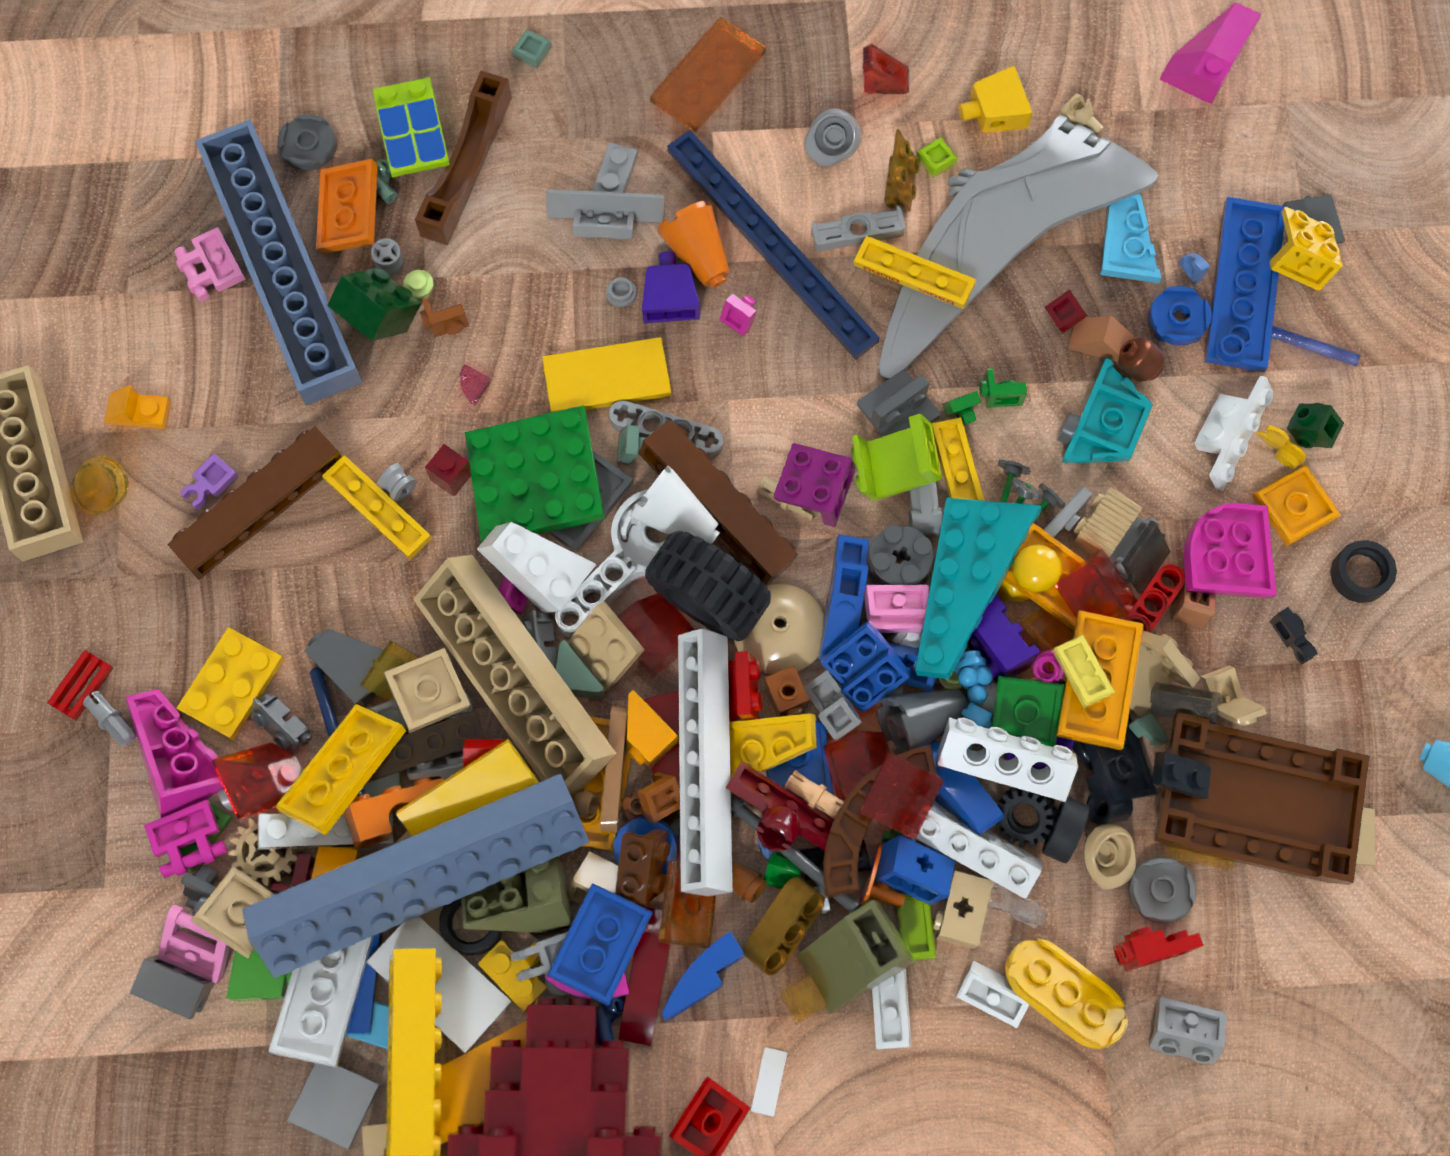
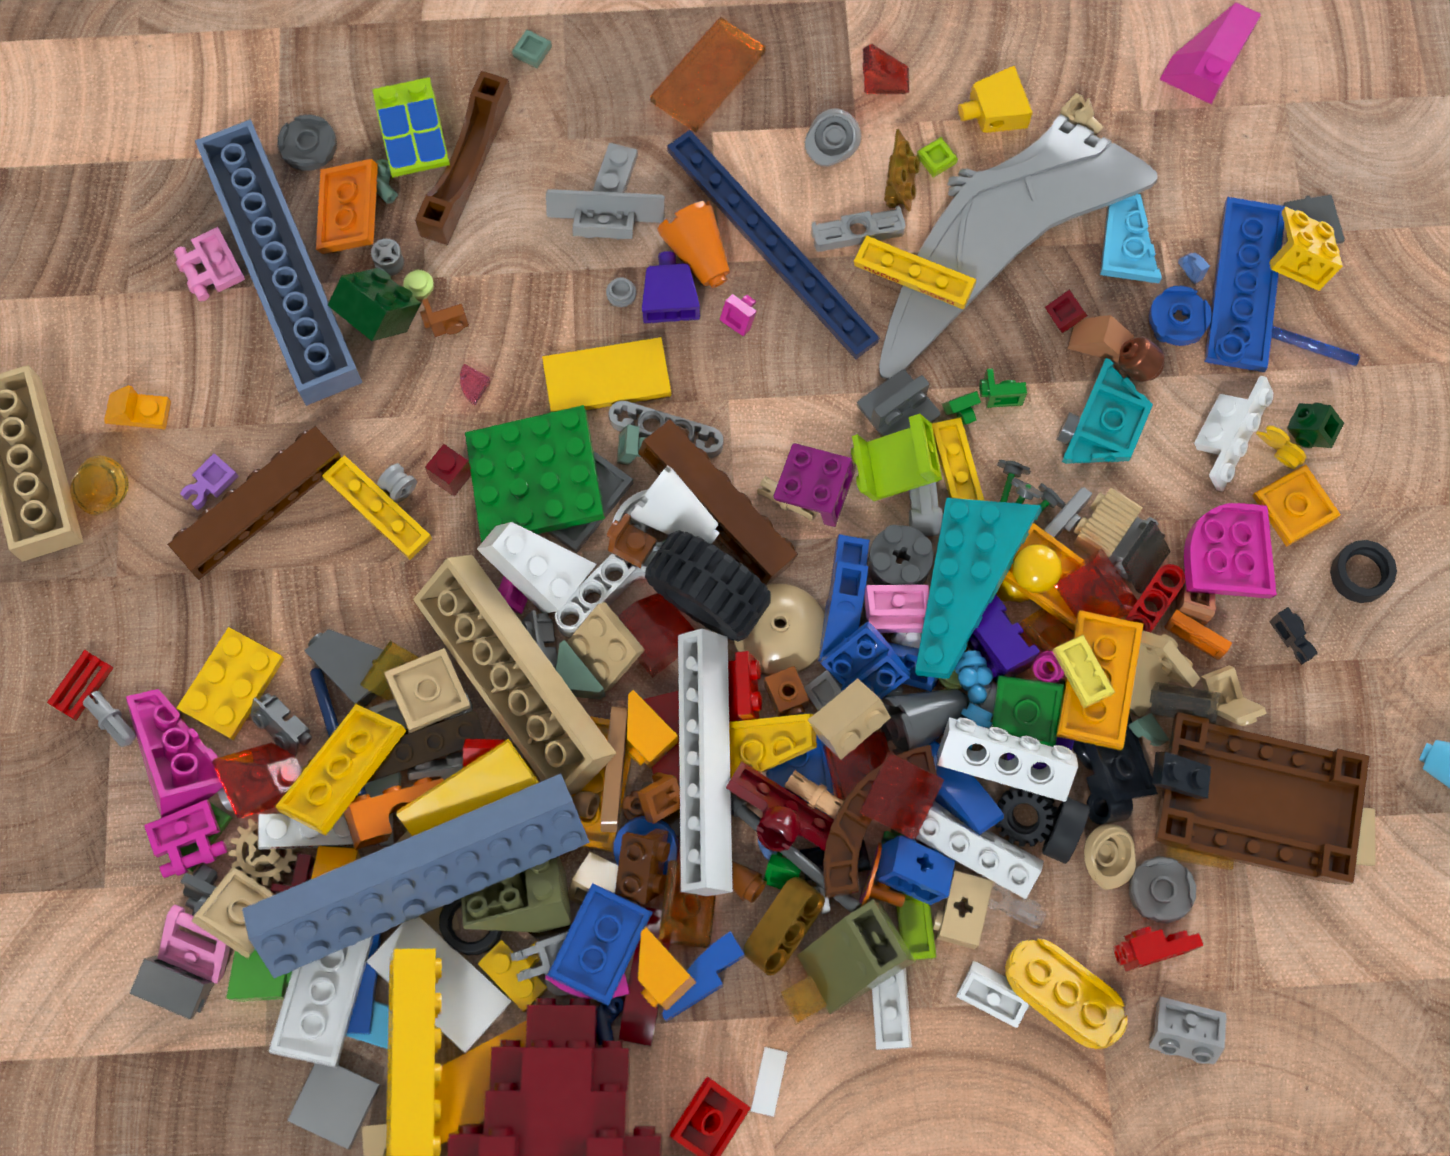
none -> dark orange bracket [607,513,657,569]
none -> light orange slope [638,927,696,1011]
none -> tan brick [808,679,891,759]
none -> orange tile [1164,609,1232,660]

